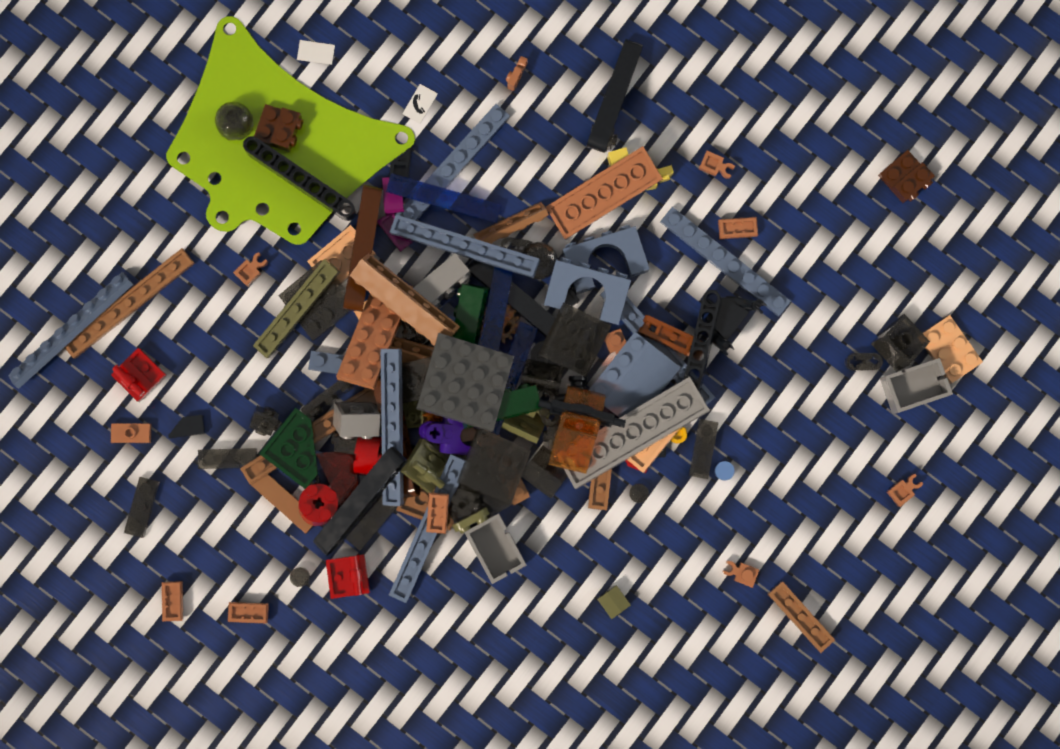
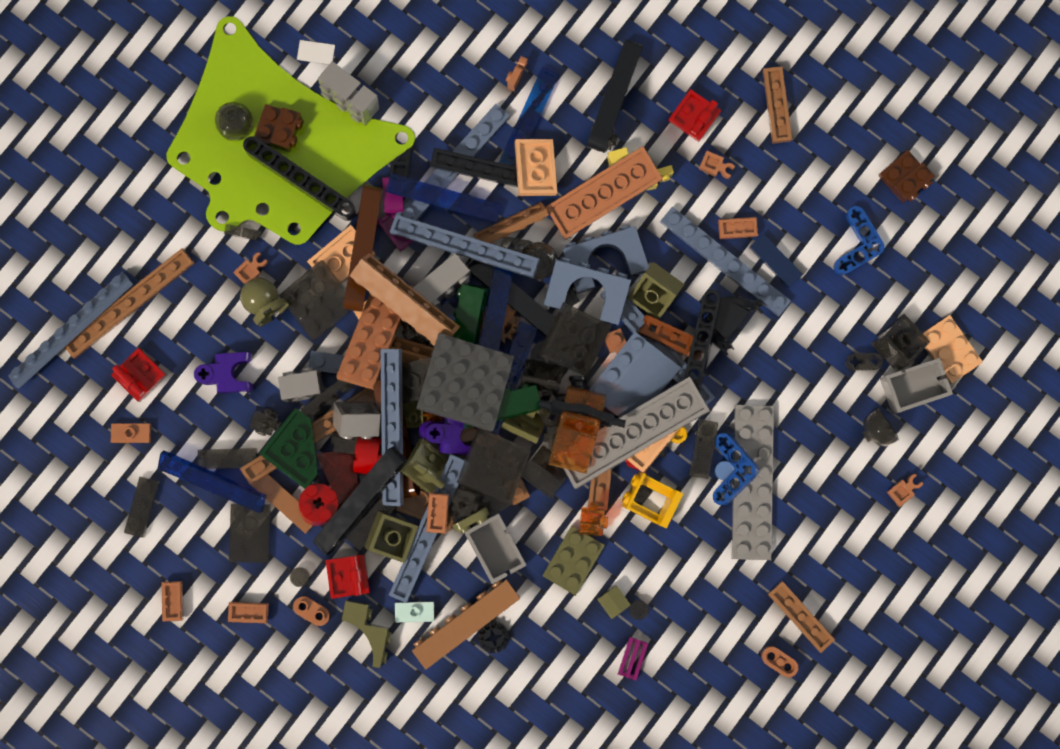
black tile [168,415,205,439] -> none
olive plate [253,259,340,358] -> none
white sticker [403,84,438,124] -> none
nougat plate [722,561,759,588] -> none
none -> clear blue tile [157,450,267,514]
none -> dark purple piece [194,352,254,393]
none -> clear smoke beam [223,224,261,241]
none -> clear smoke plate [229,504,271,563]
none -> olive tile [240,277,289,327]
none -> light grey brick [278,368,325,403]
none -> nougat plate [293,596,330,626]
none -> light grey piece [318,61,379,125]
none -> olive arch [342,600,392,668]
none -> olive brick [364,510,419,563]
none -> light aqua plate [395,601,434,623]
none -> medium nougat brick [412,579,520,670]
none -> black tile [430,148,518,188]
none -> black gear [478,622,509,653]
none -> clear blue tile [499,67,559,167]
none -> light nougat plate [515,139,557,196]
none -> olive plate [542,526,605,596]
none -> clear orange brick [579,502,608,536]
none -> magenta tile [617,637,648,681]
none -> yellow panel [622,472,683,529]
none -> olive brick [628,262,685,320]
none -> clear smoke tile [629,600,649,620]
none -> red plate [668,89,721,142]
none -> blue beam [713,433,759,505]
none -> light grey plate [731,405,774,560]
none -> dark blue tile [749,234,803,288]
none -> nougat plate [761,646,798,678]
none -> medium nougat plate [763,66,792,144]
none -> blue beam [833,206,885,275]
none -> clear smoke cylinder [862,407,899,446]

